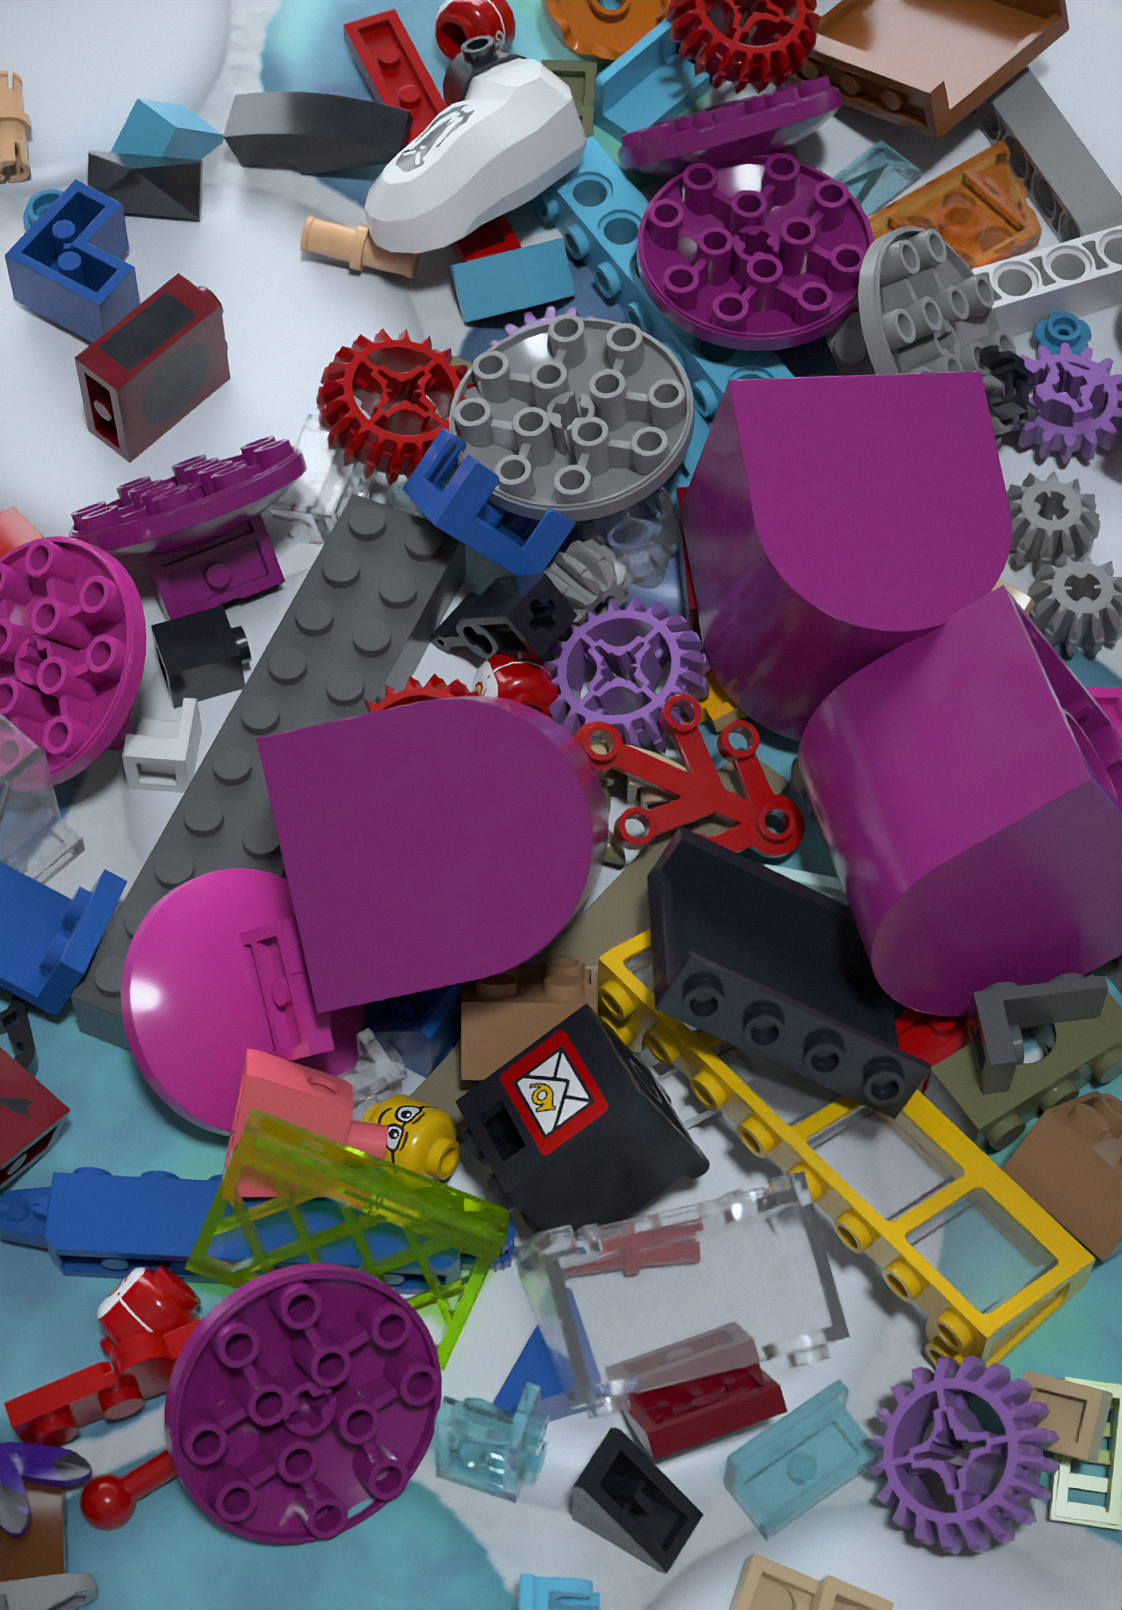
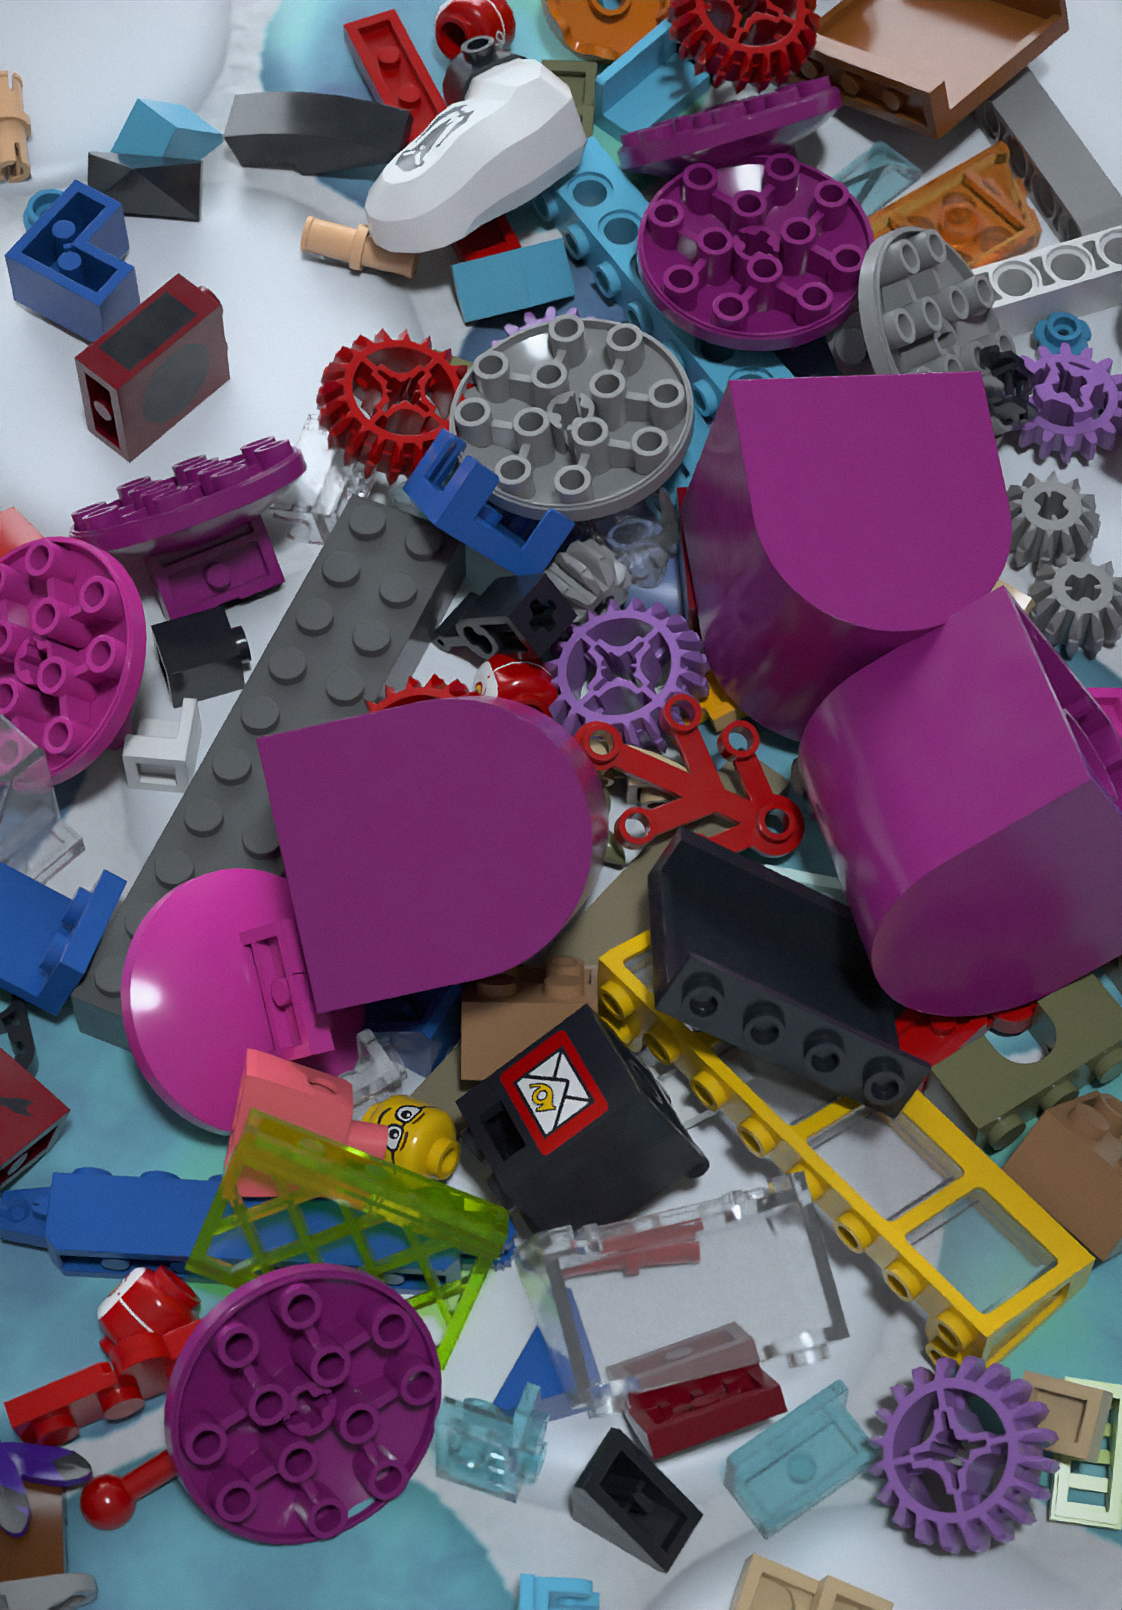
dark grey bracket [966,973,1108,1095] -> none

